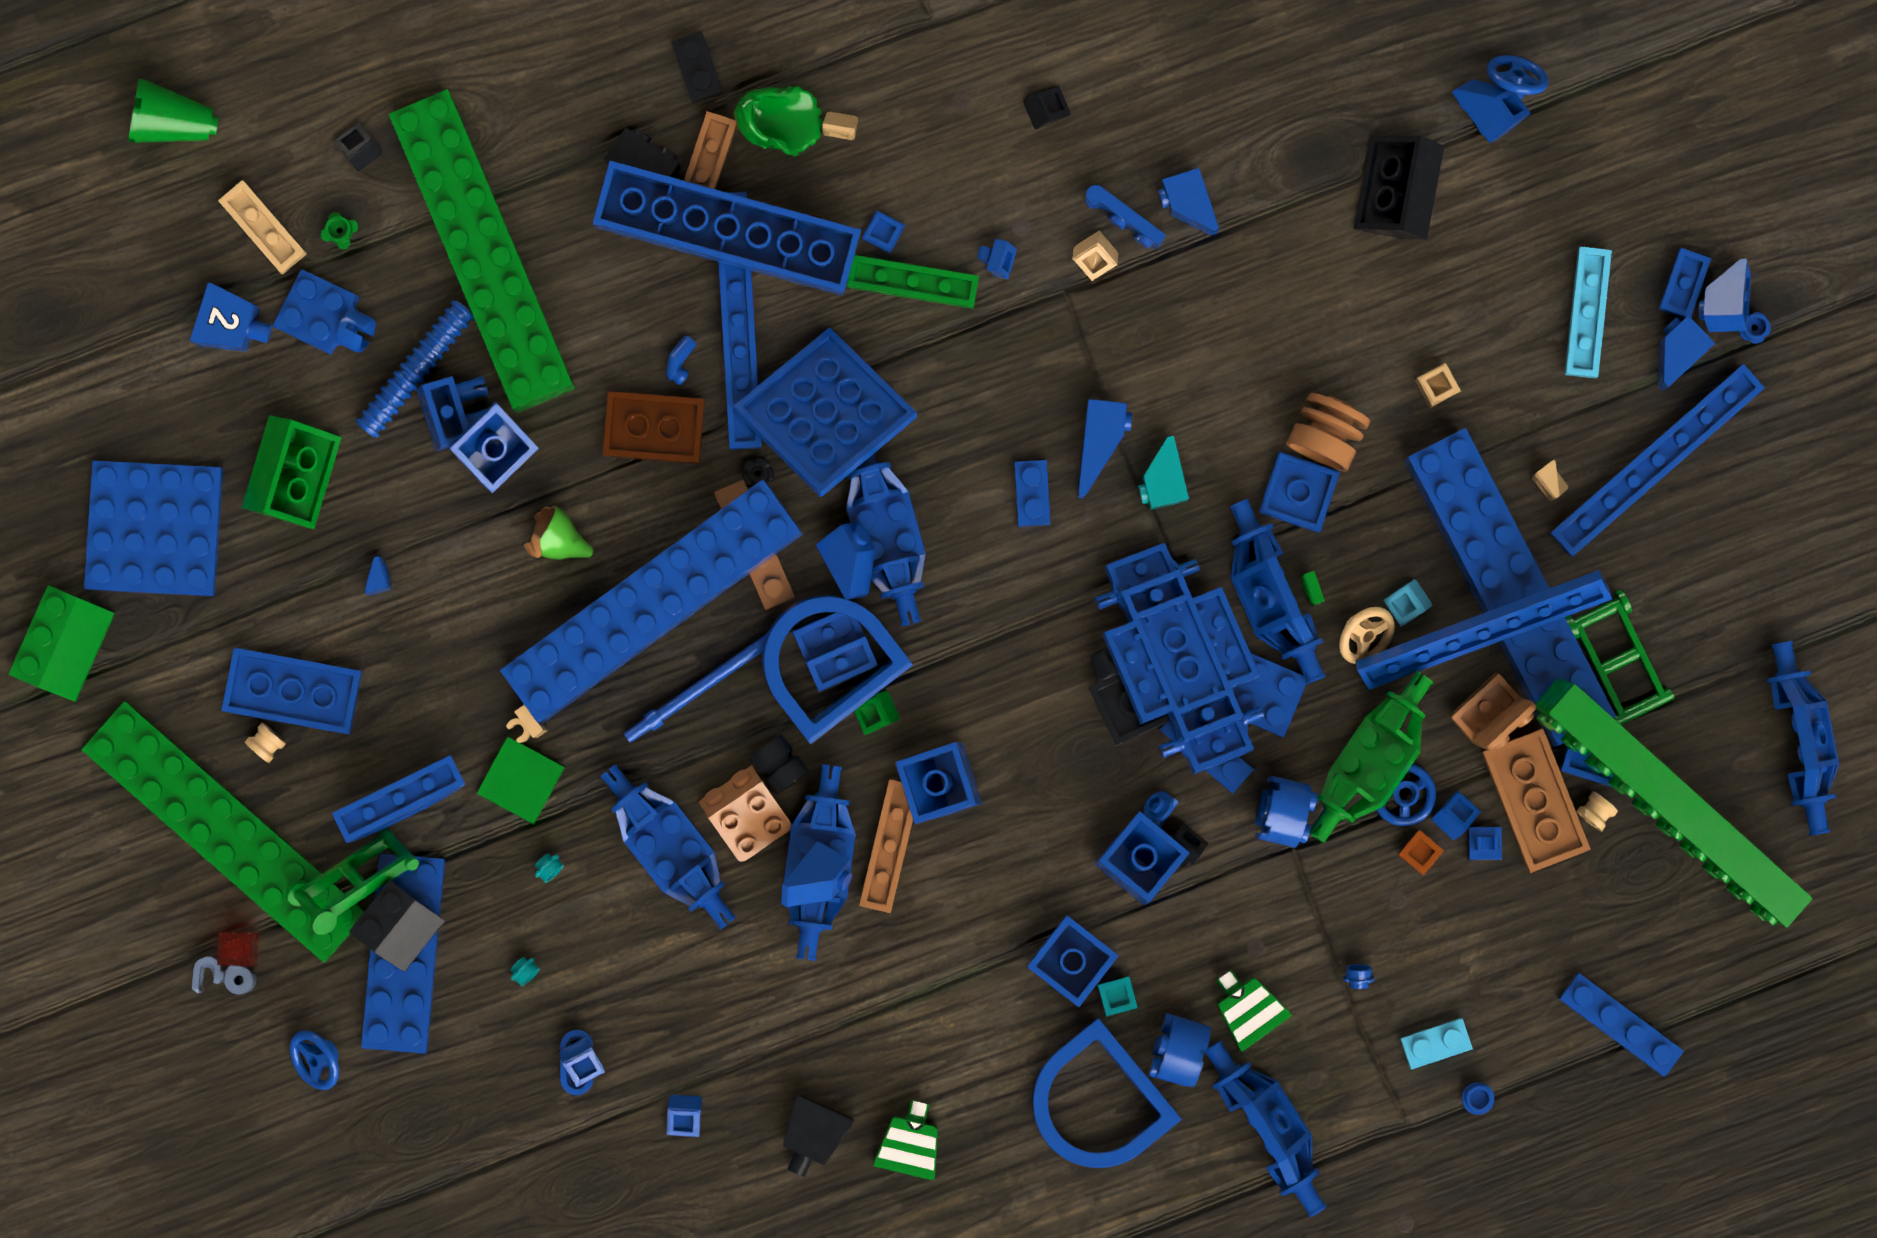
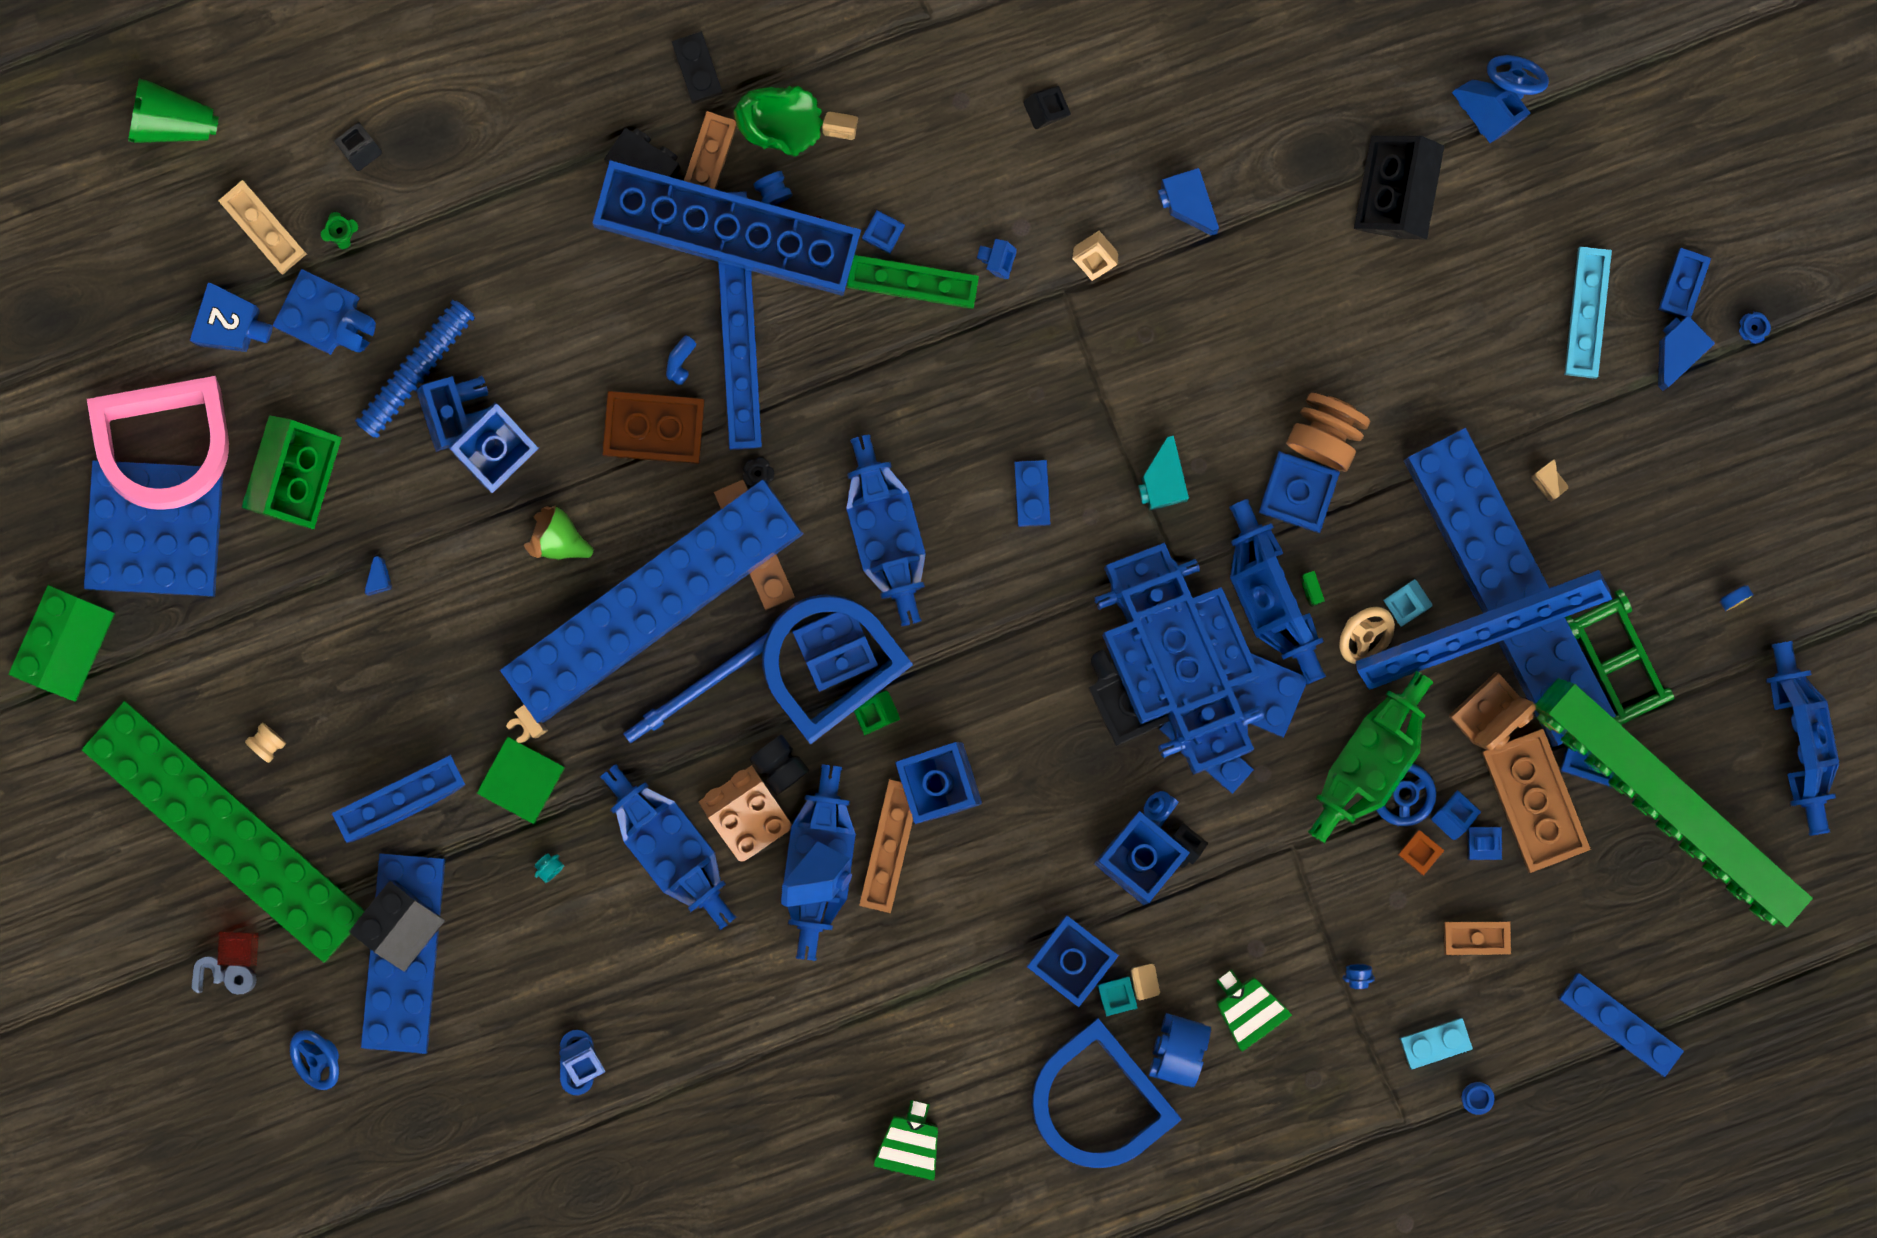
blue plate [221,648,363,735] -> none
green piece [285,828,419,935] -> none
green brick [389,89,576,413] -> none
teal plate [510,957,540,987] -> none
blue slope [667,1095,702,1137] -> none
blue plate [734,327,917,498] -> none
black torso [783,1093,854,1177] -> none
blue slope [816,522,875,600] -> none
blue slope [1077,399,1132,499] -> none
blue plate [1085,185,1166,250] -> none
blue plate [1204,1040,1327,1218] -> none
blue brick [1255,776,1318,848] -> none
tan slope [1414,363,1461,408] -> none
blue plate [1549,364,1765,557] -> none
tan wheel [1576,791,1618,832] -> none
slope [1699,259,1752,332] -> none
none -> bright pink window [87,376,229,510]
none -> blue wheel [753,171,793,206]
none -> tan slope [1130,964,1160,1001]
none -> medium nougat plate [1444,922,1511,955]
none -> blue tile [1720,585,1754,611]

